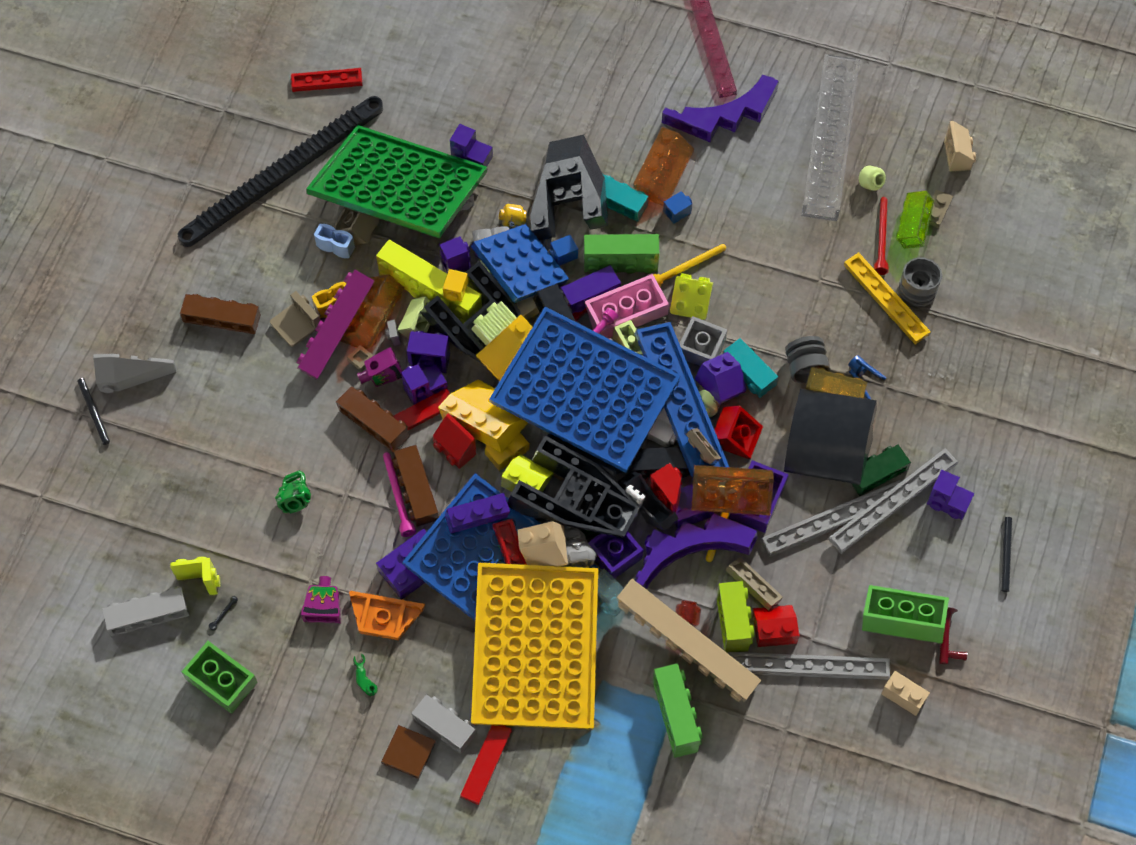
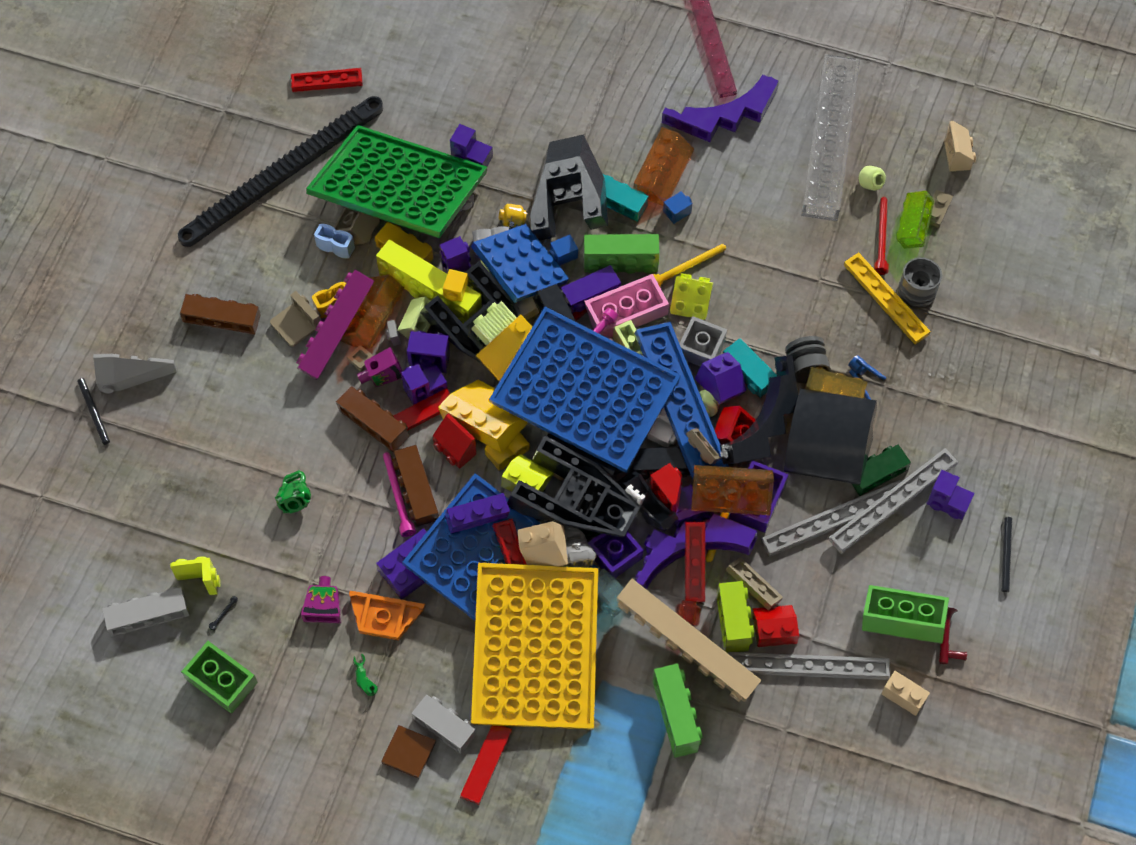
none -> yellow brick [375,222,433,263]
none -> red tile [685,522,705,602]
none -> black arch [720,355,798,464]

